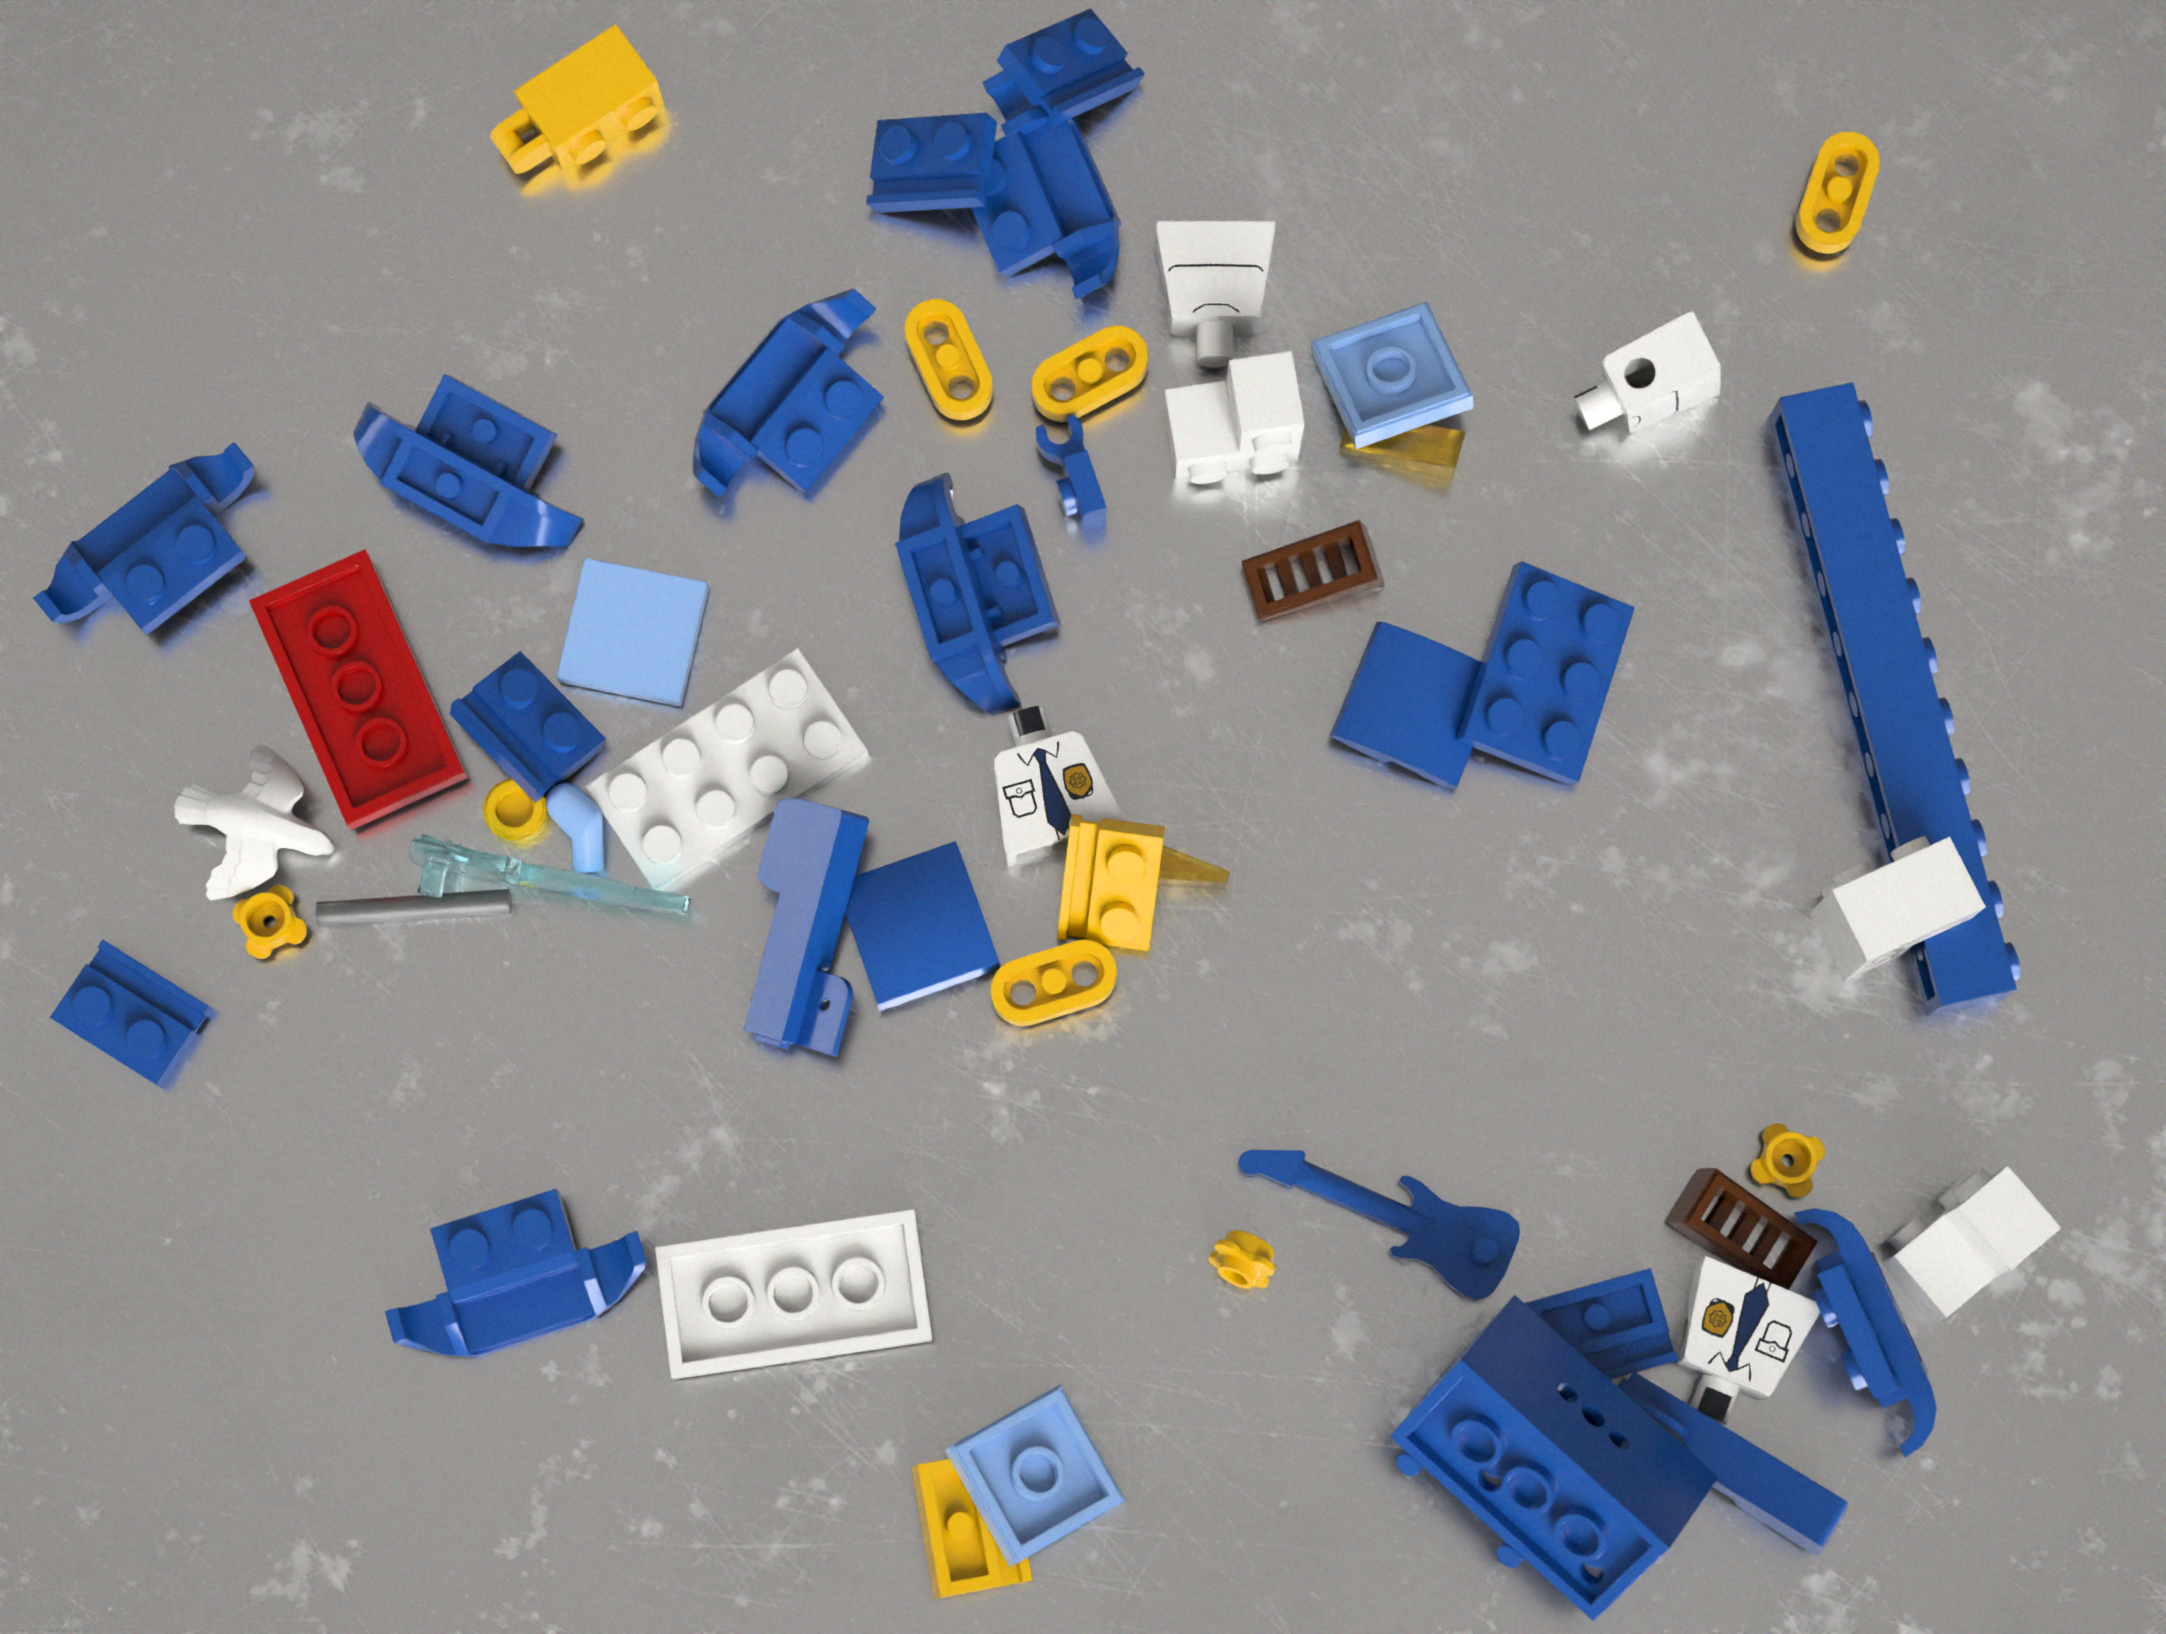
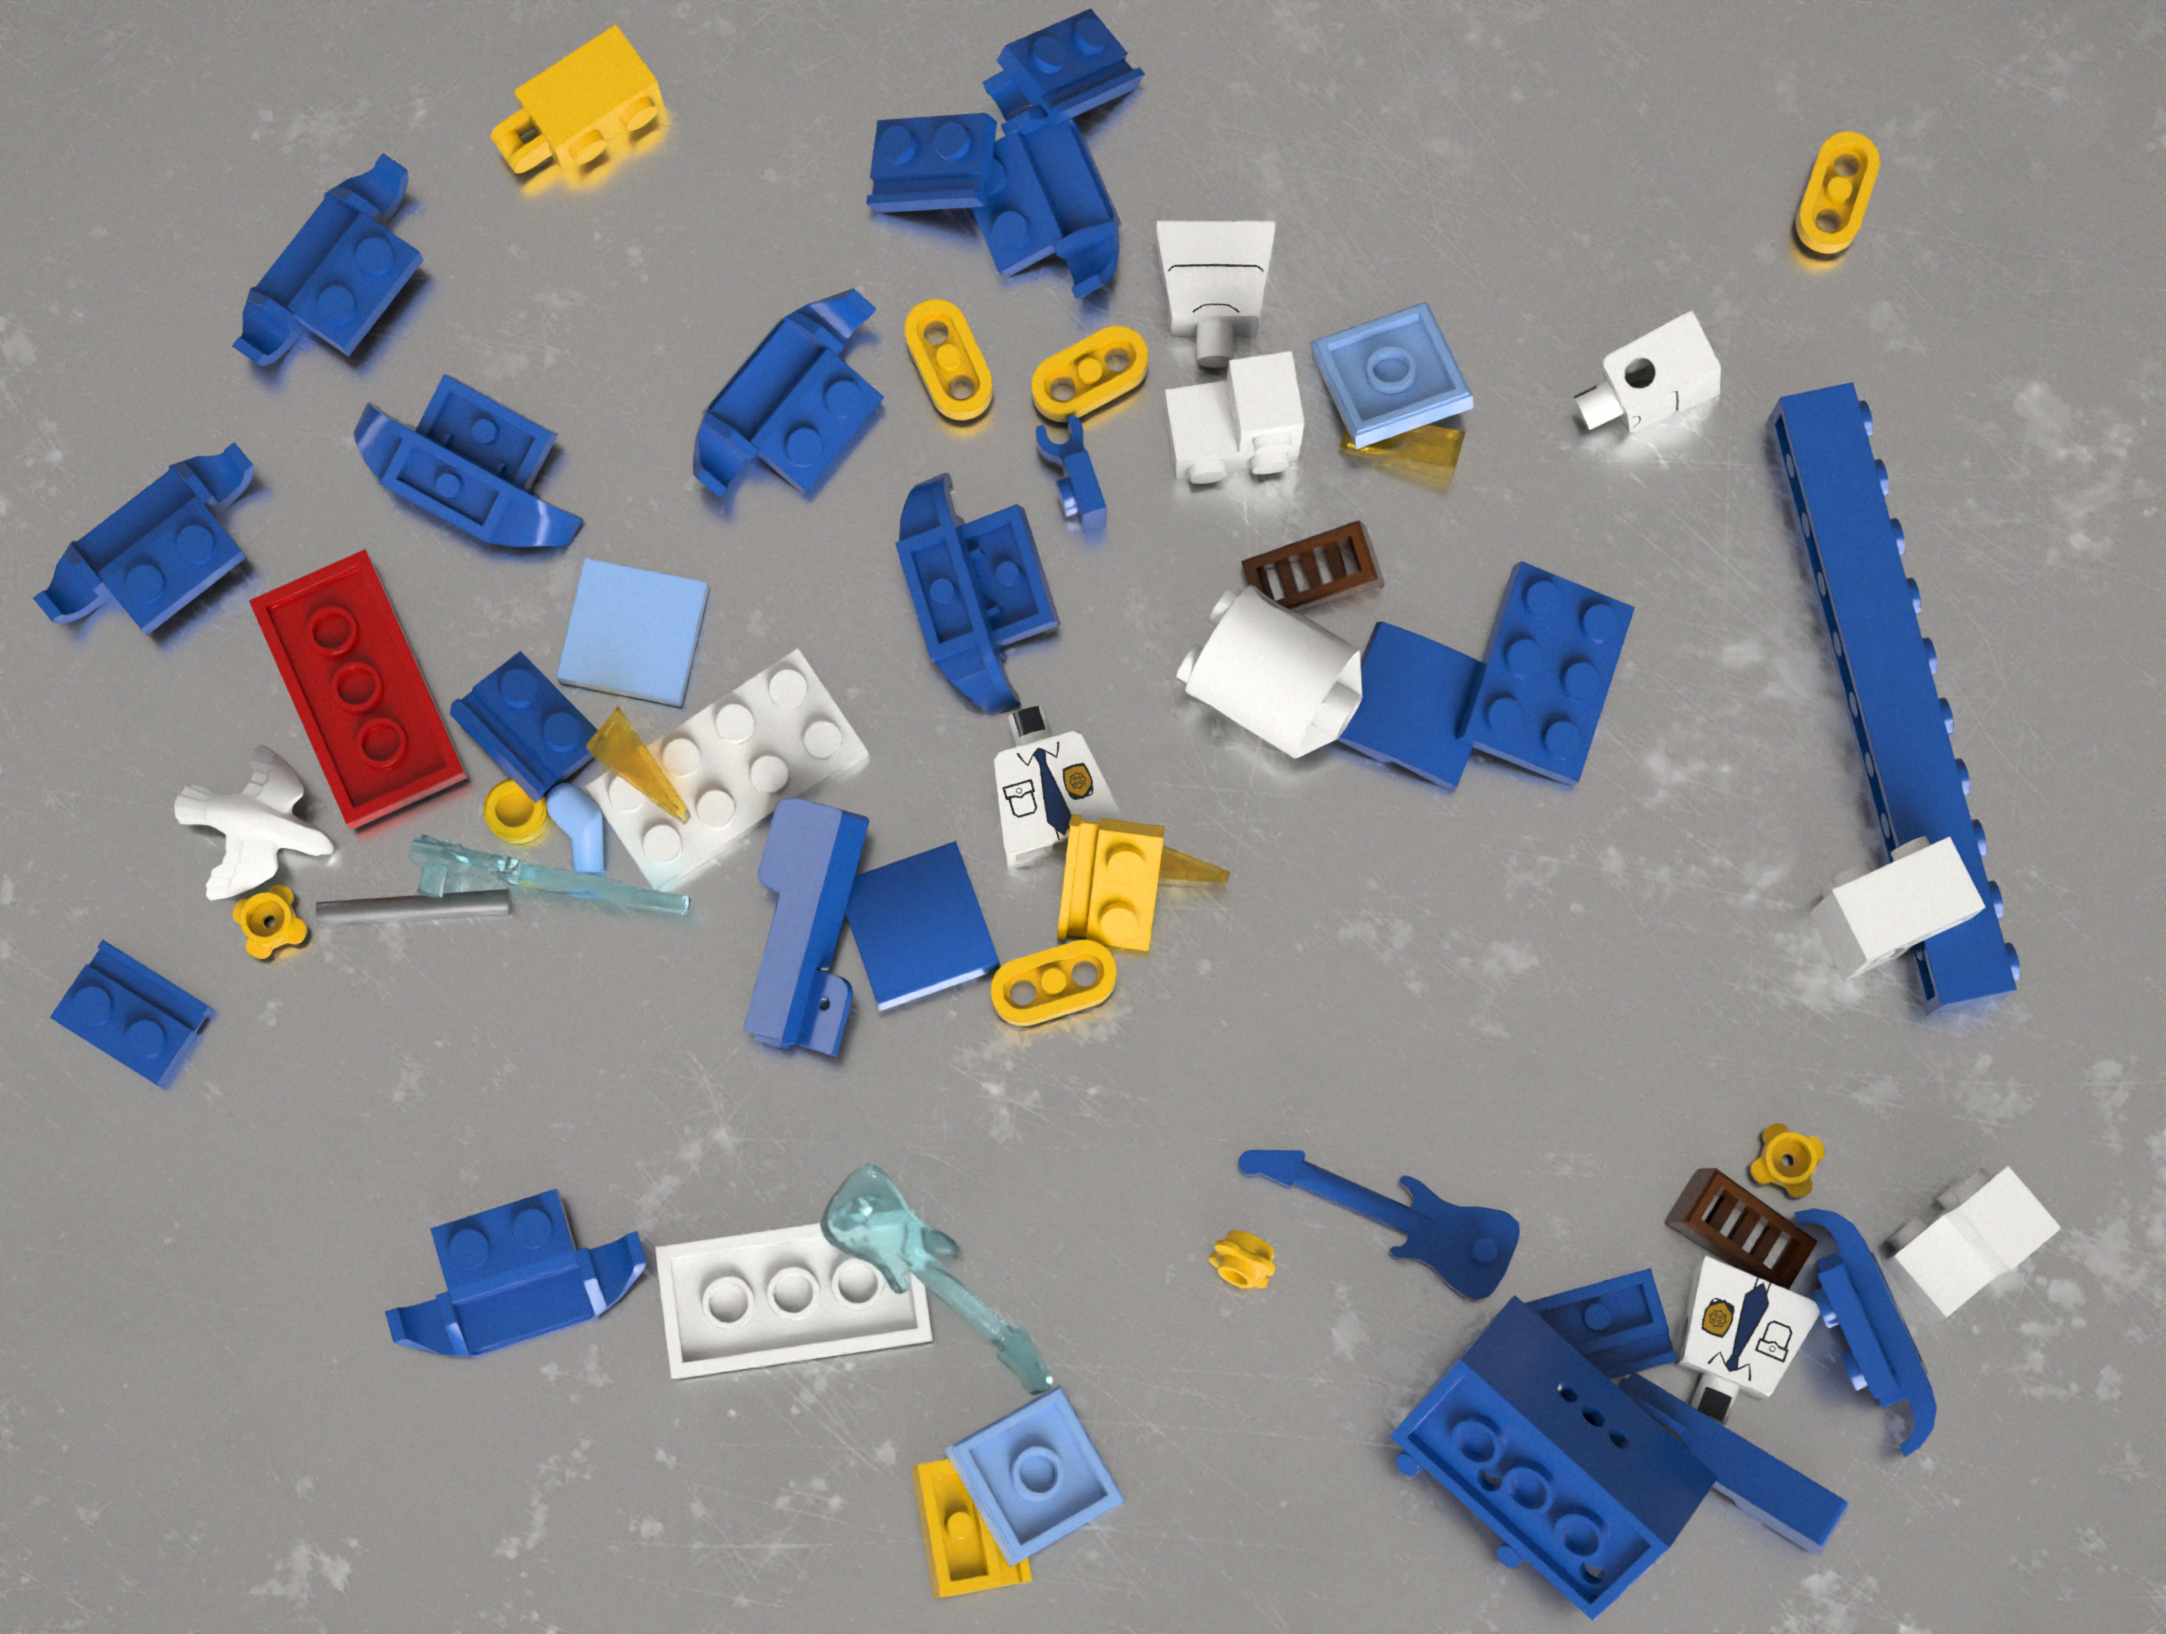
none -> blue plate [232,153,424,366]
none -> clear yellow piece [586,706,692,825]
none -> clear light blue piece [820,1163,1052,1395]
none -> white cylinder [1176,584,1363,759]

